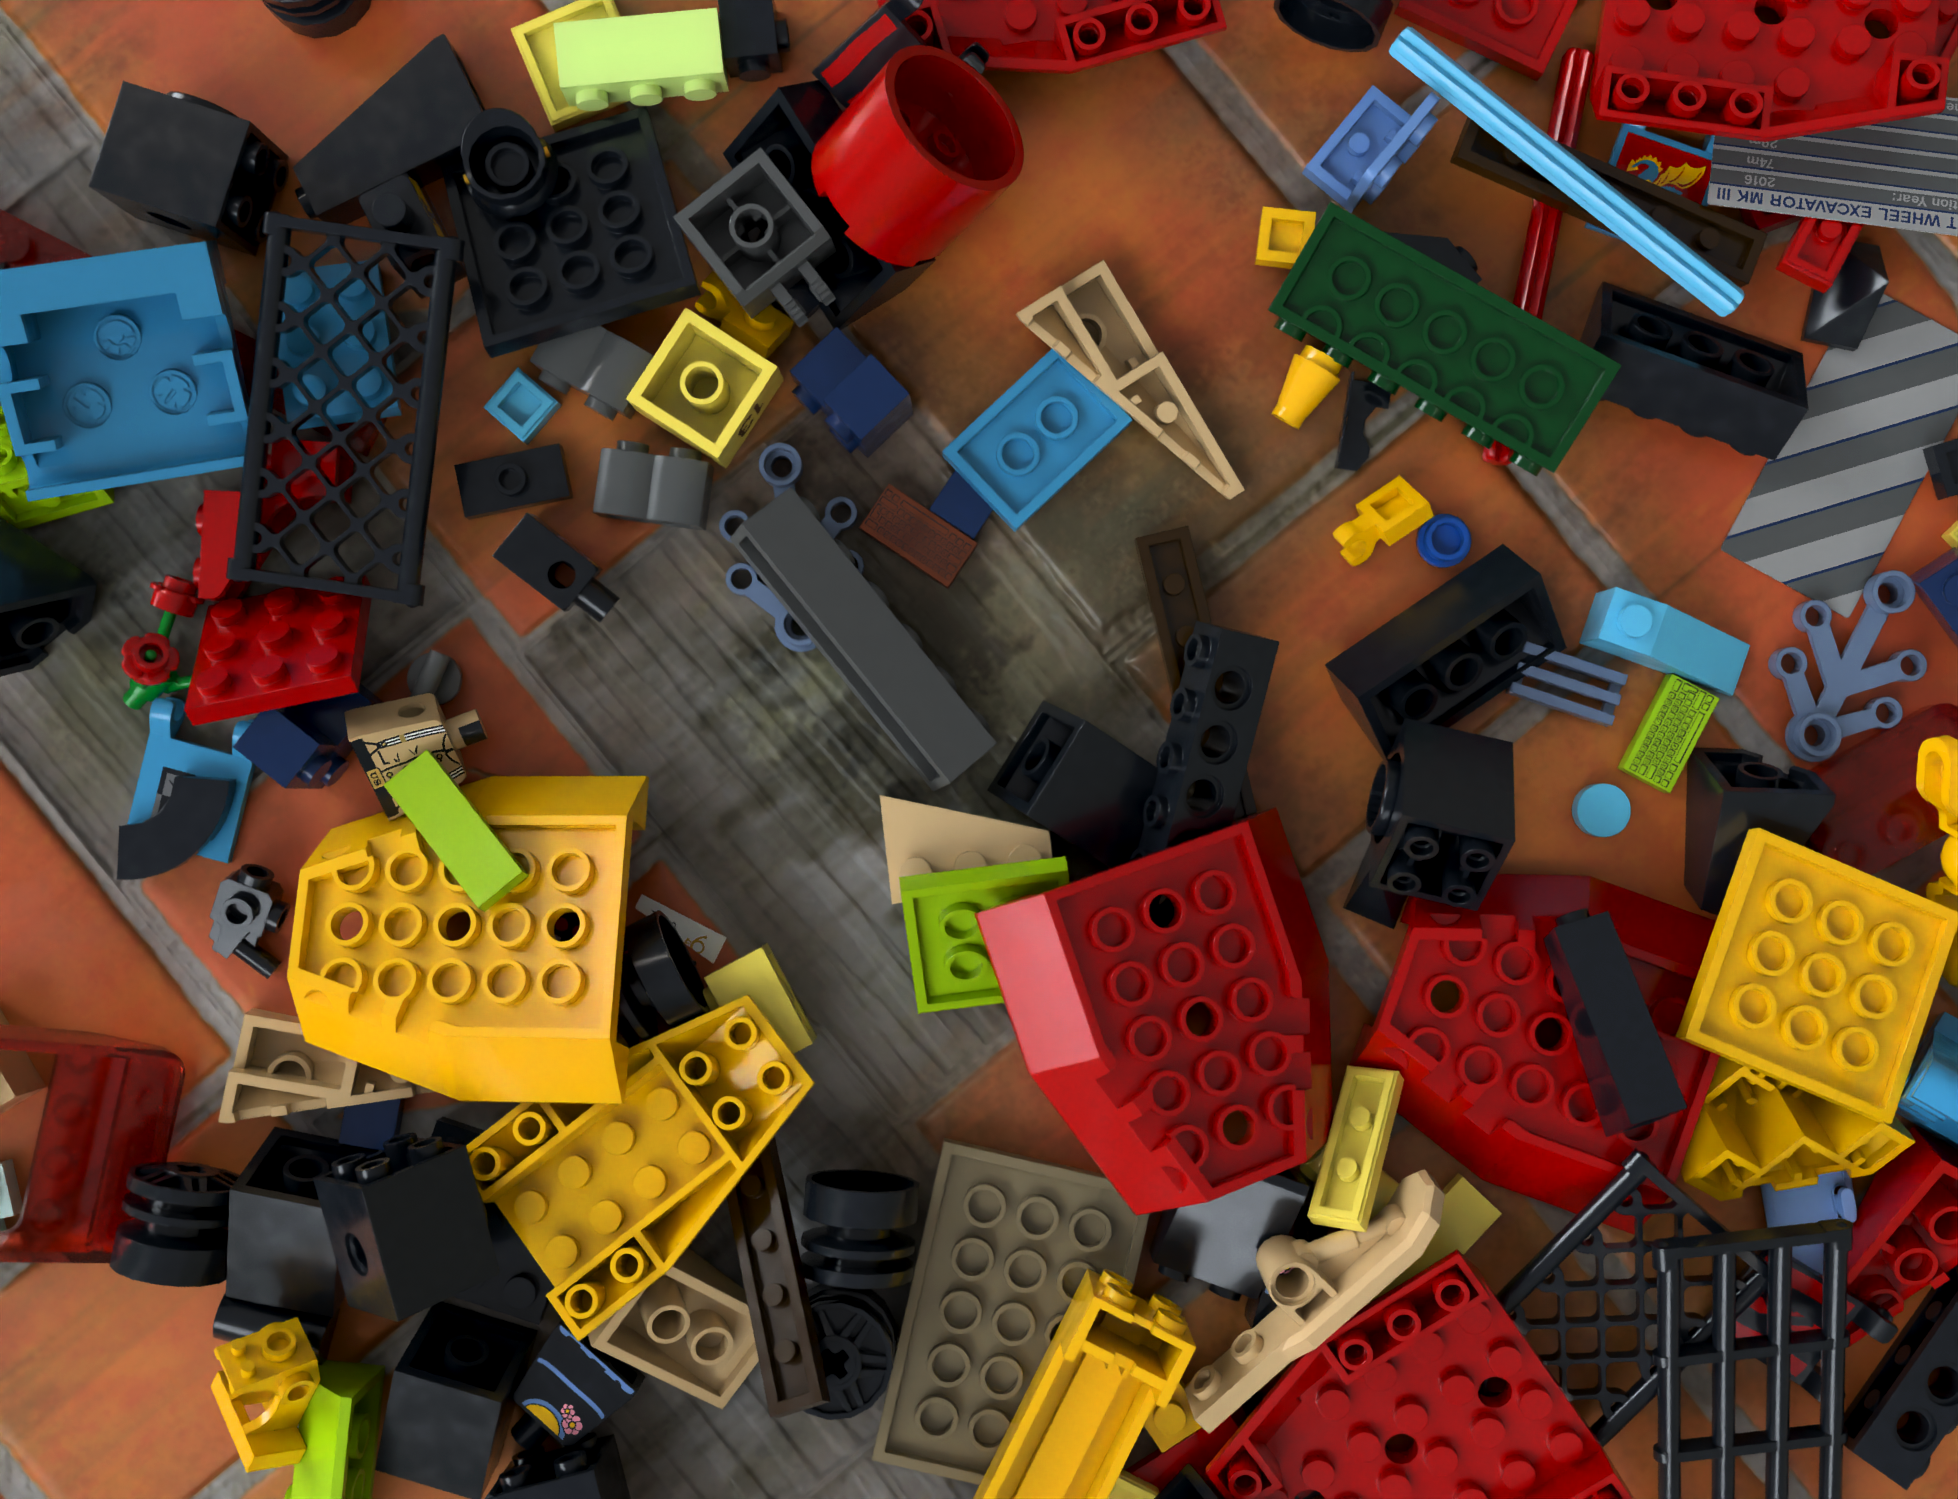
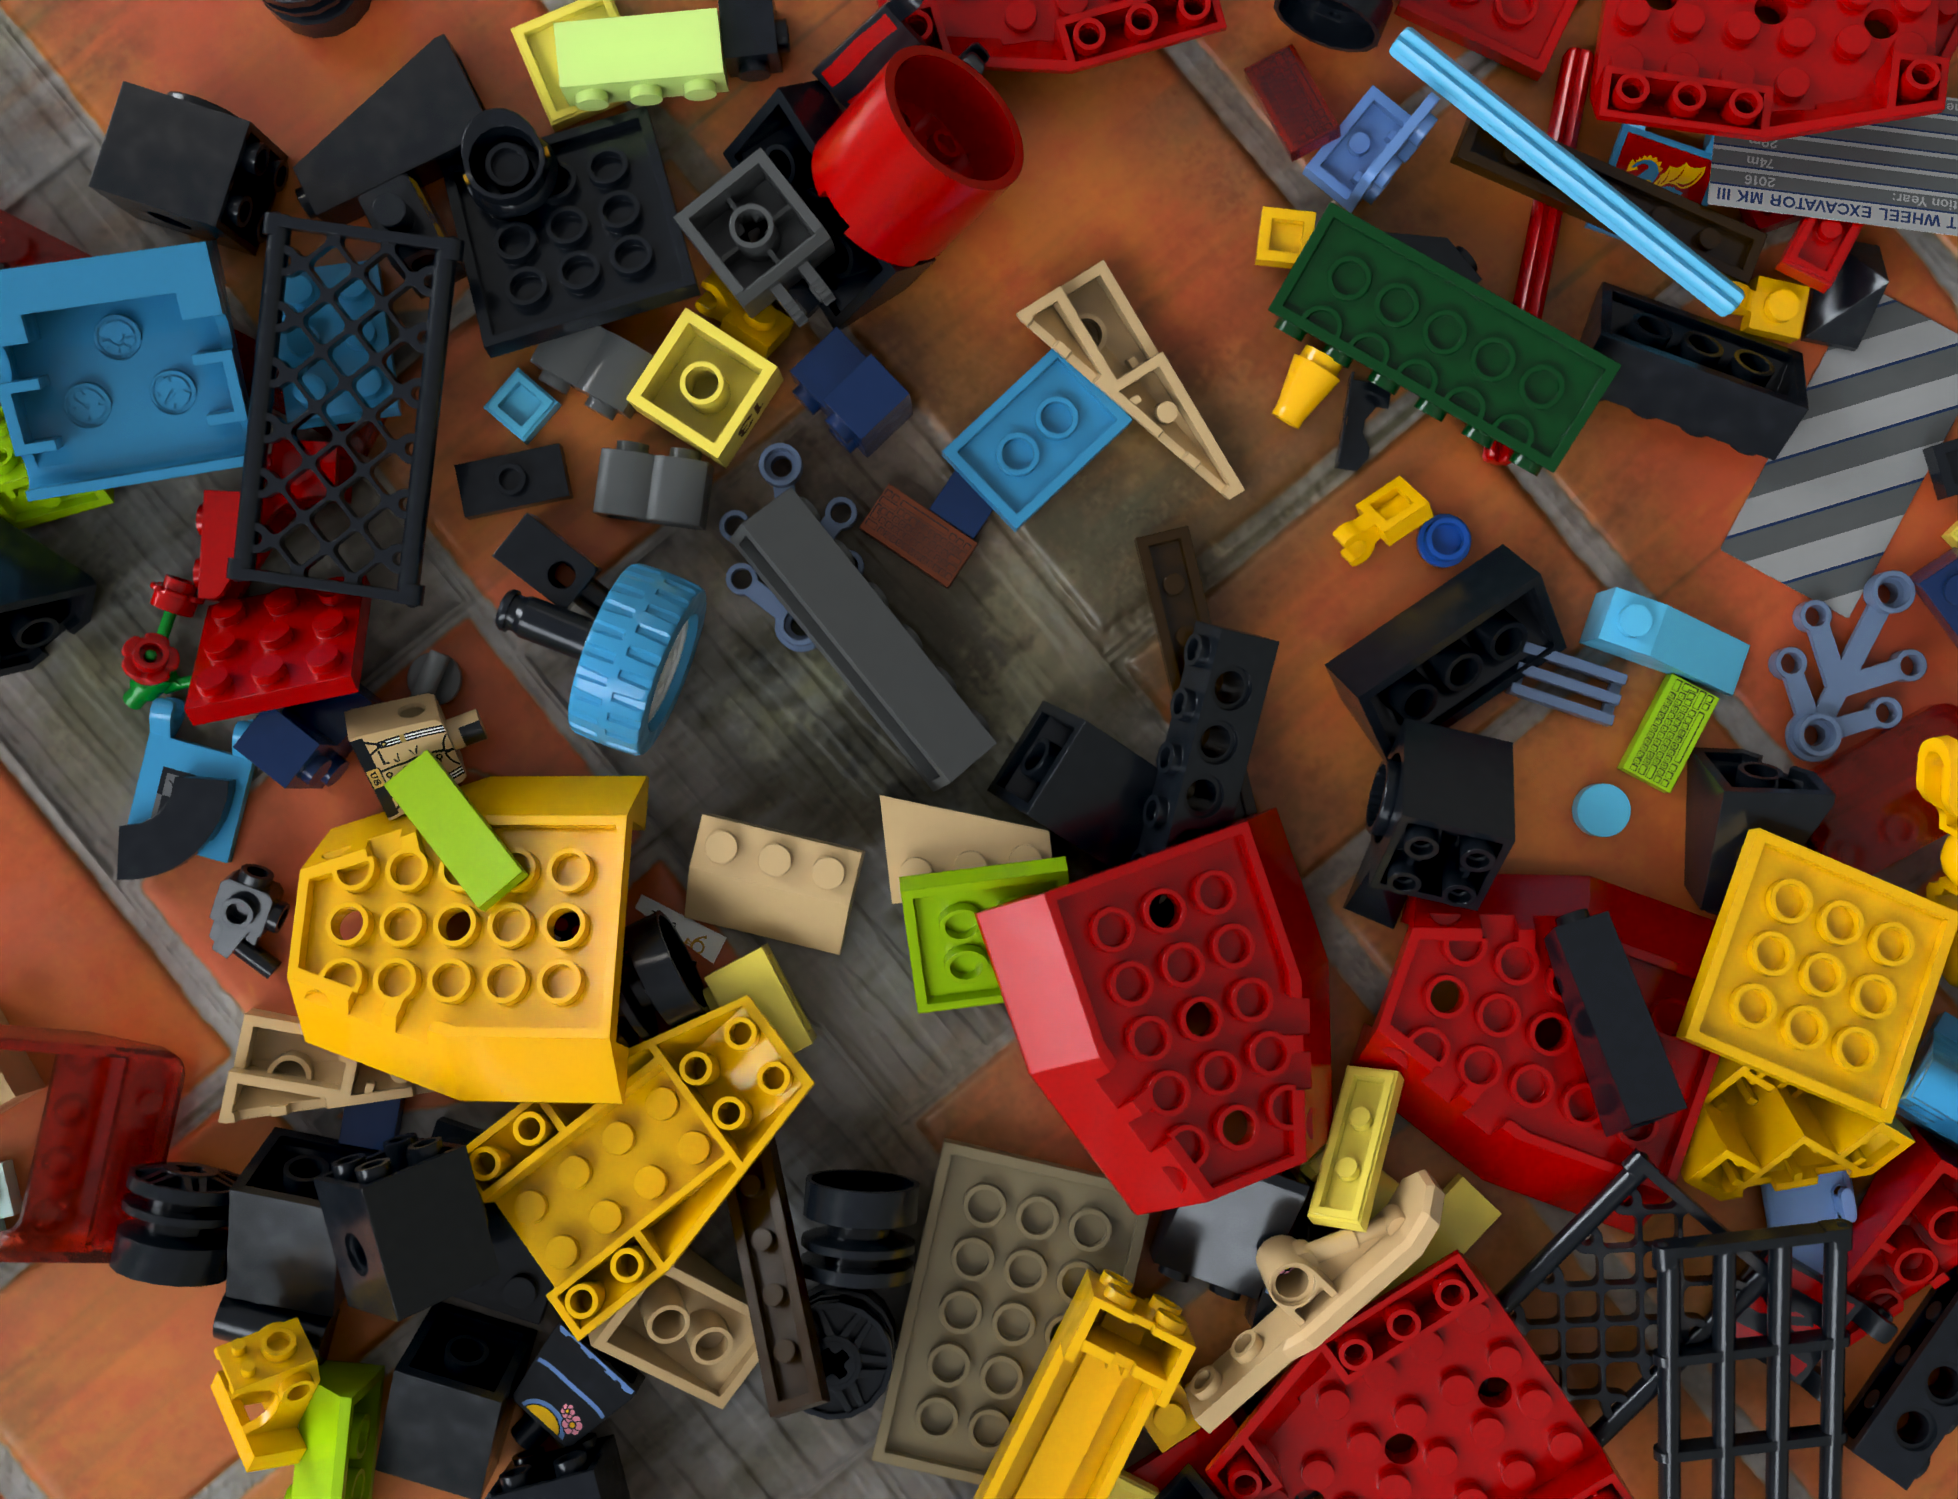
none -> dark azure wheel [495,563,707,756]
none -> tan slope [684,813,866,955]
none -> clear red tile [1244,44,1341,162]
none -> yellow plate [1707,275,1810,343]

